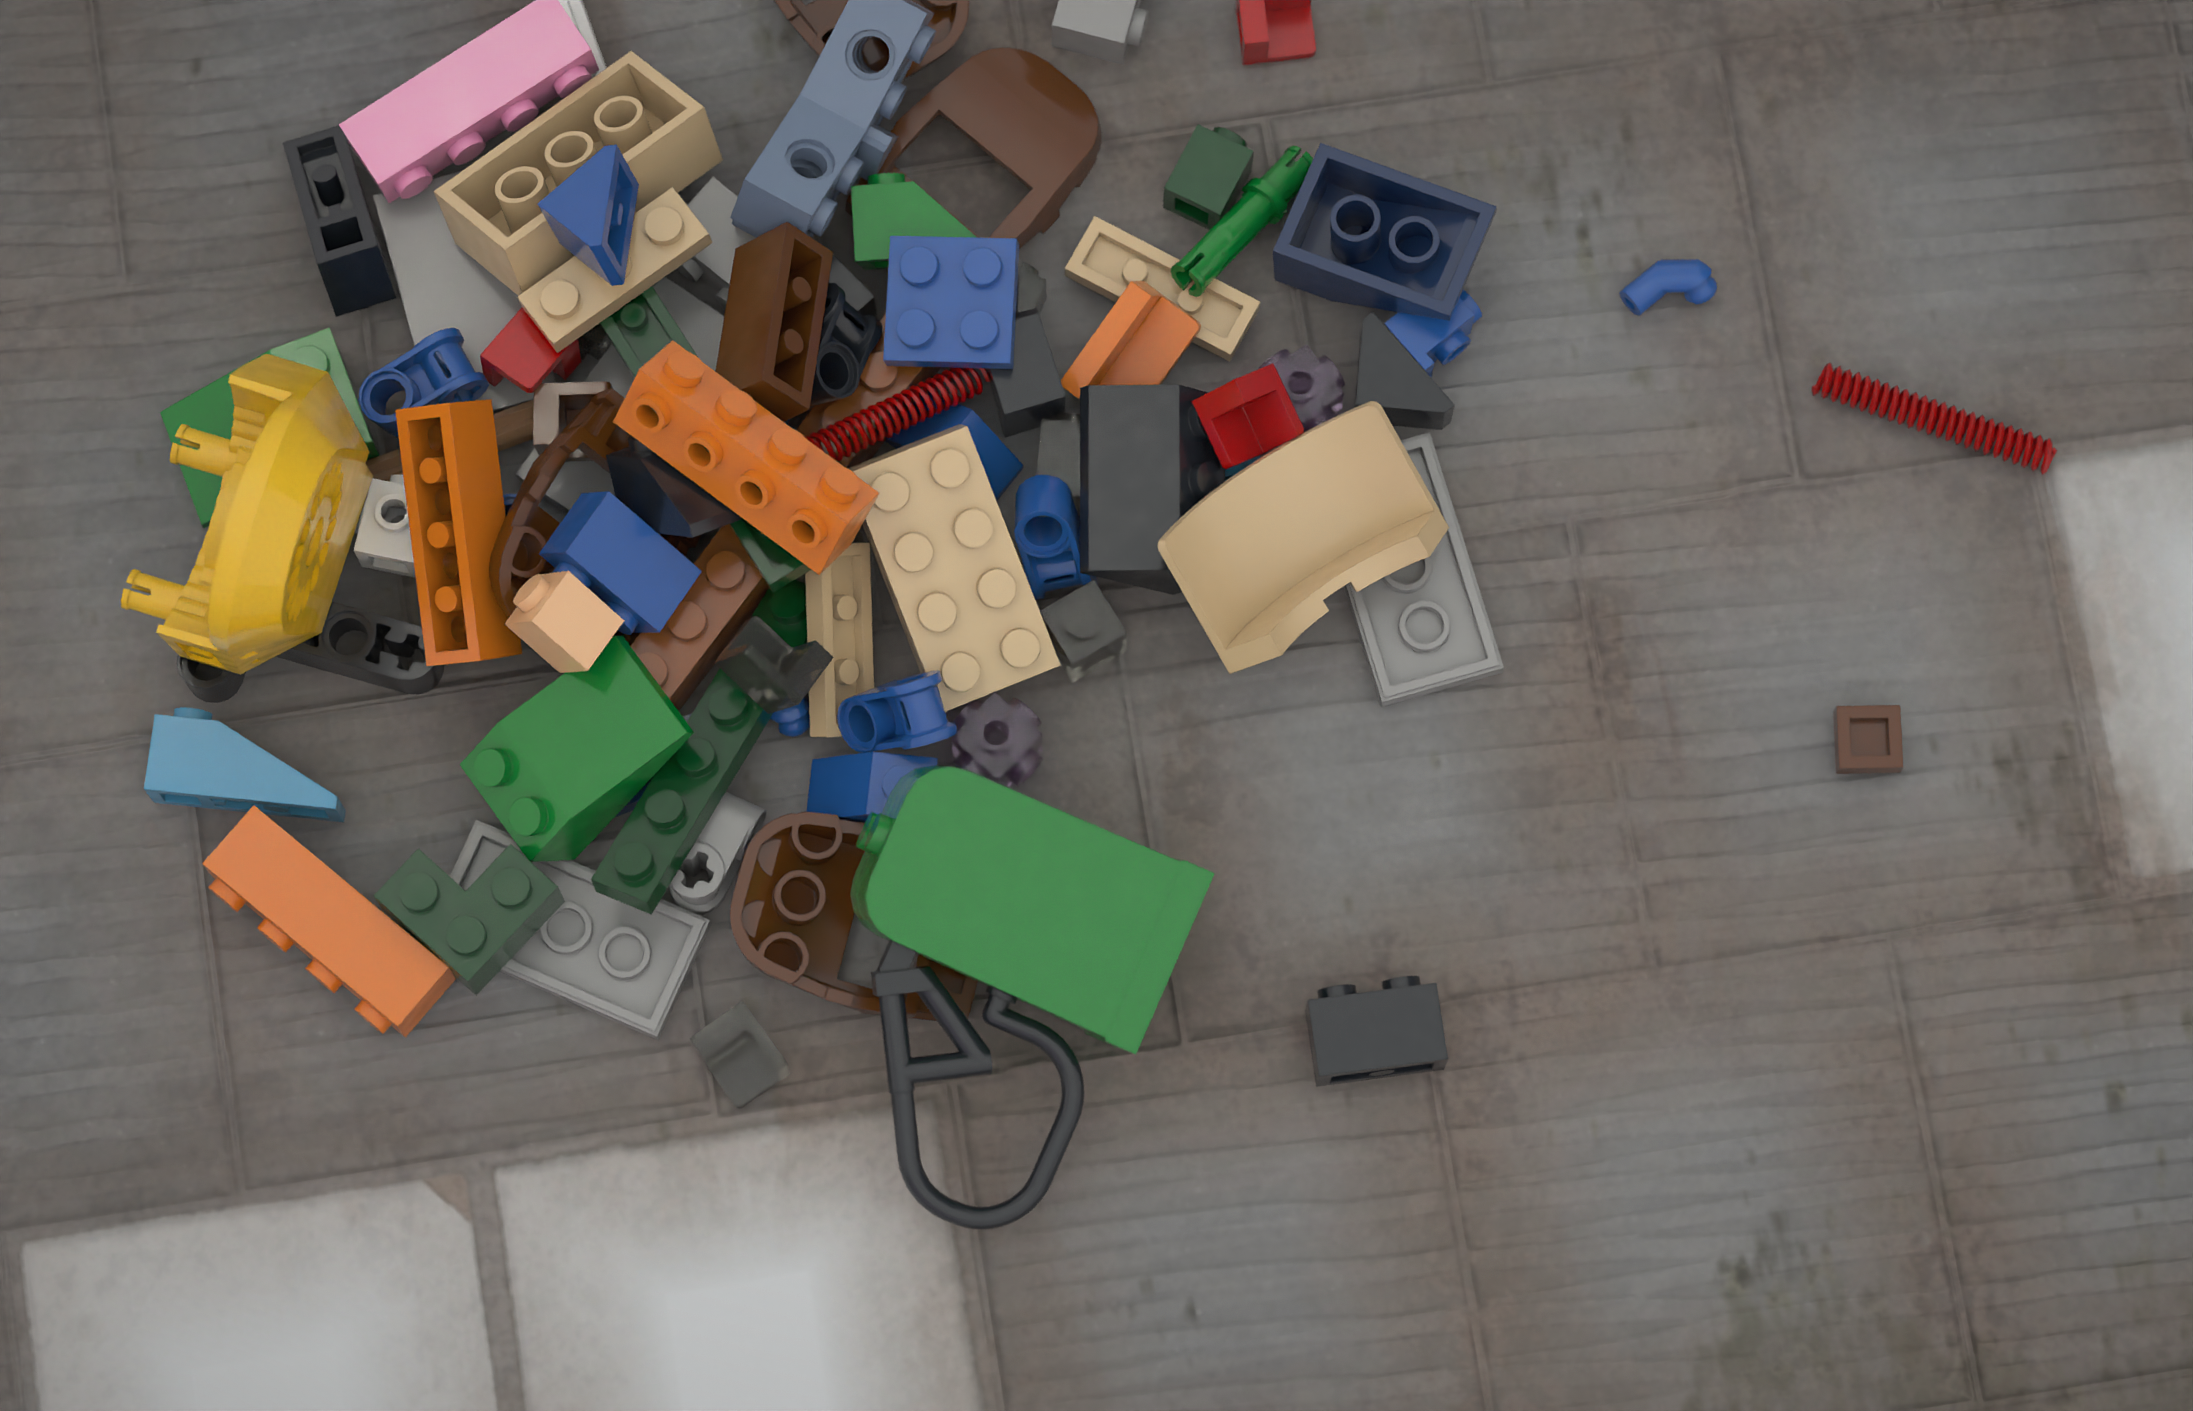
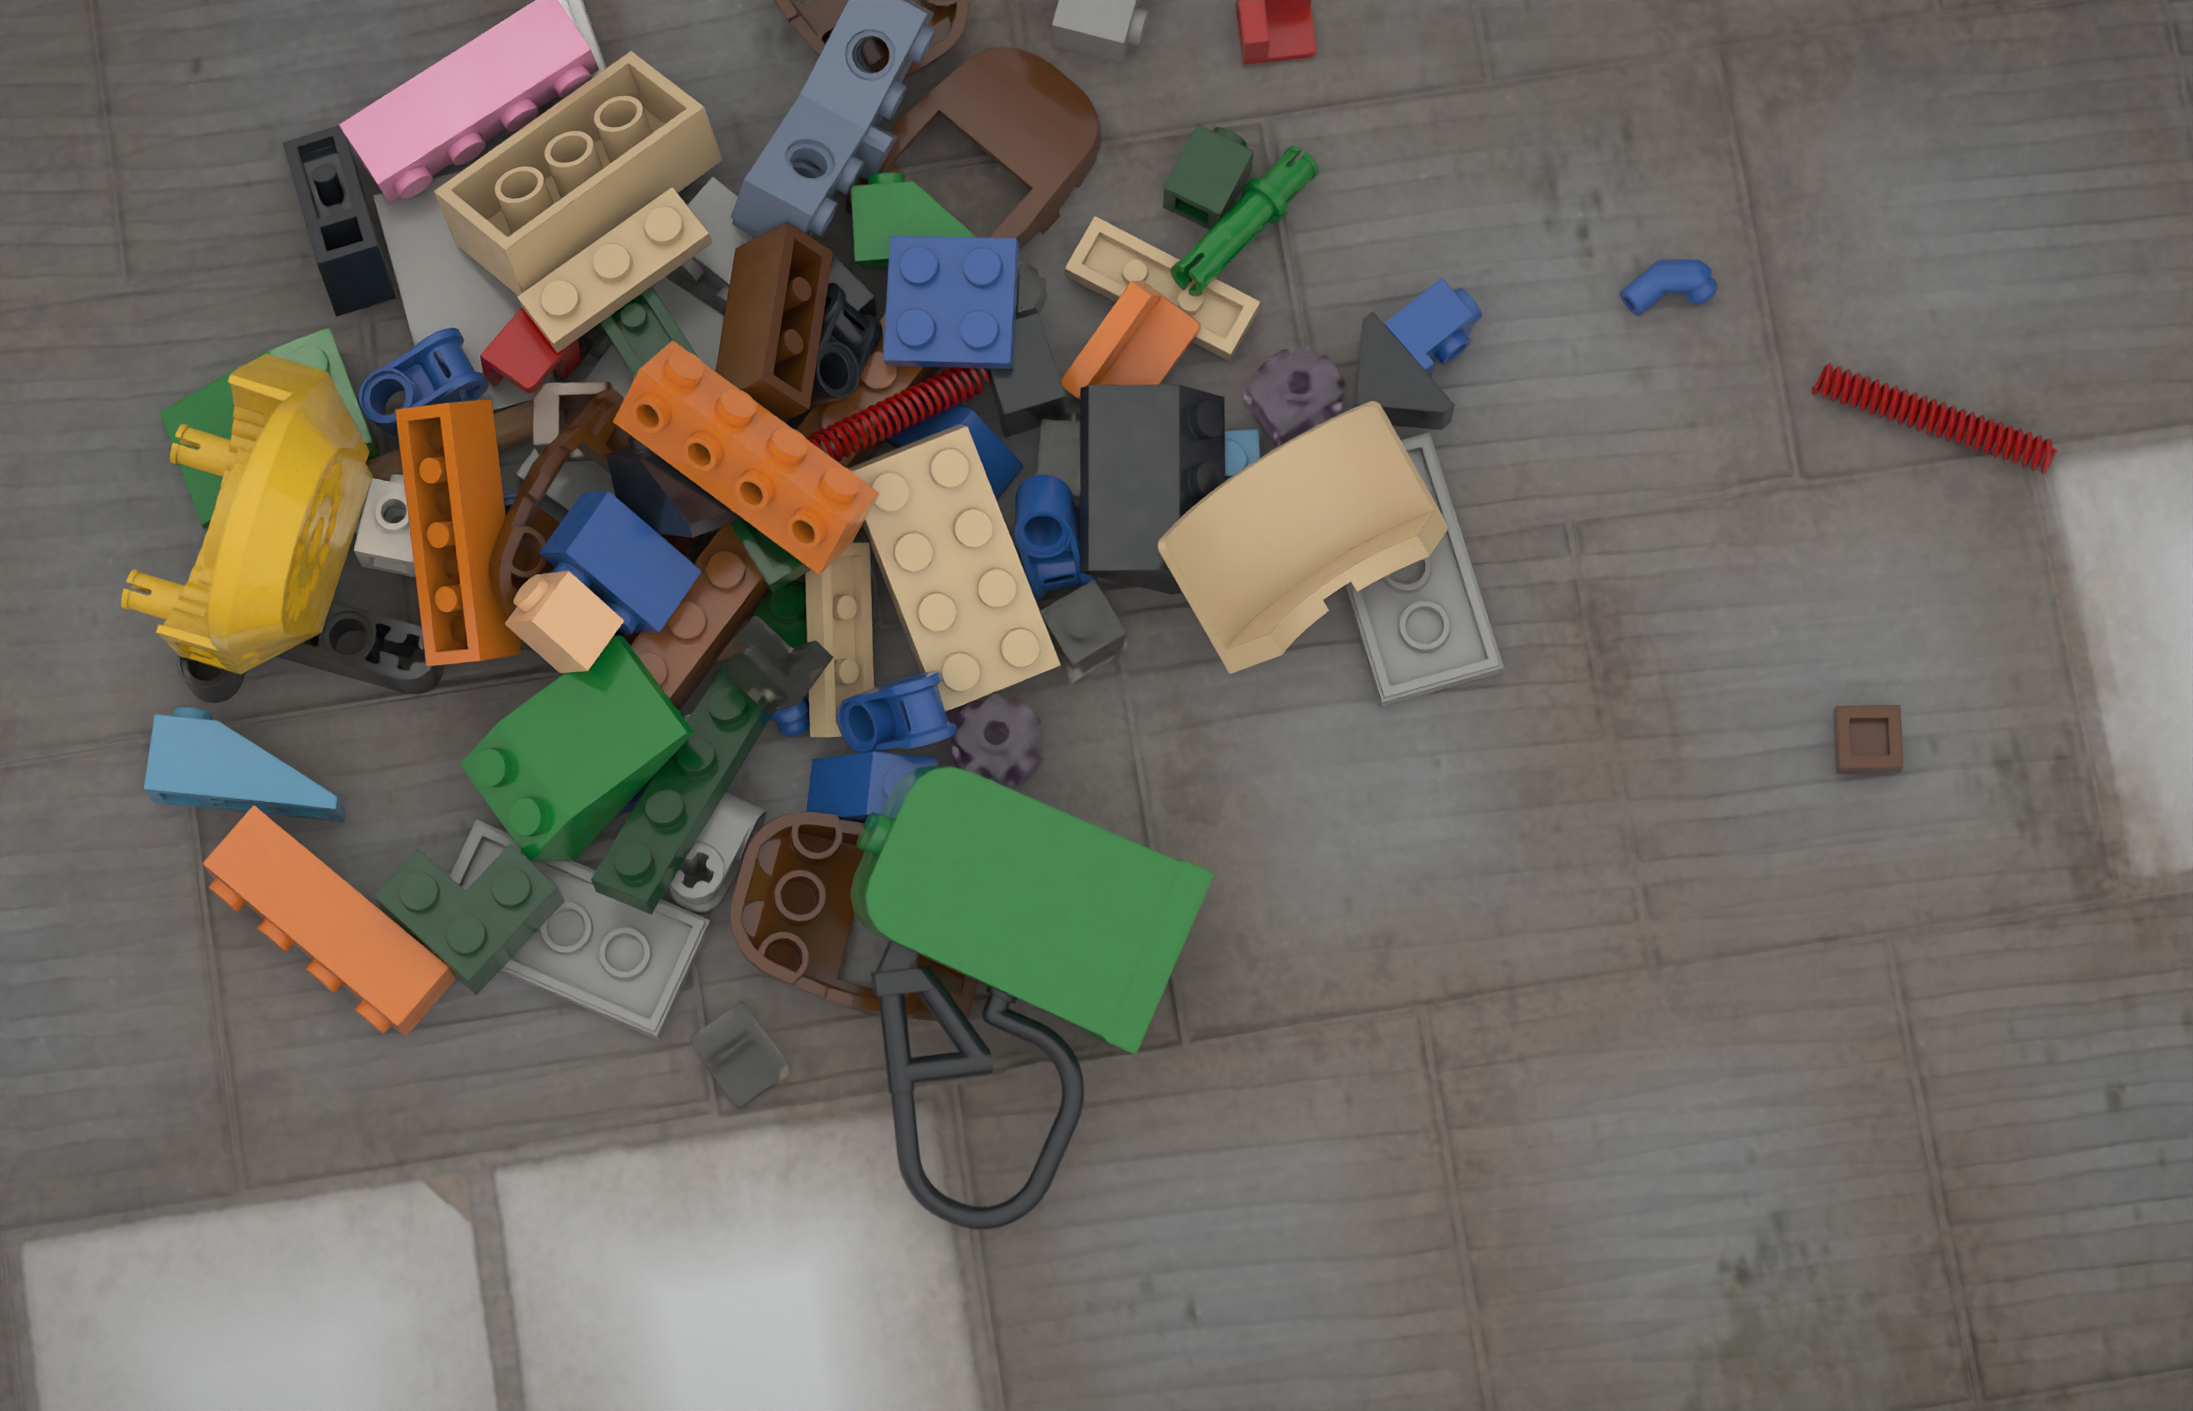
blue slope [537,144,639,286] -> none
red panel [1192,363,1304,469] -> none
dark blue slope [1273,143,1497,321] -> none
black brick [1305,976,1448,1087] -> none

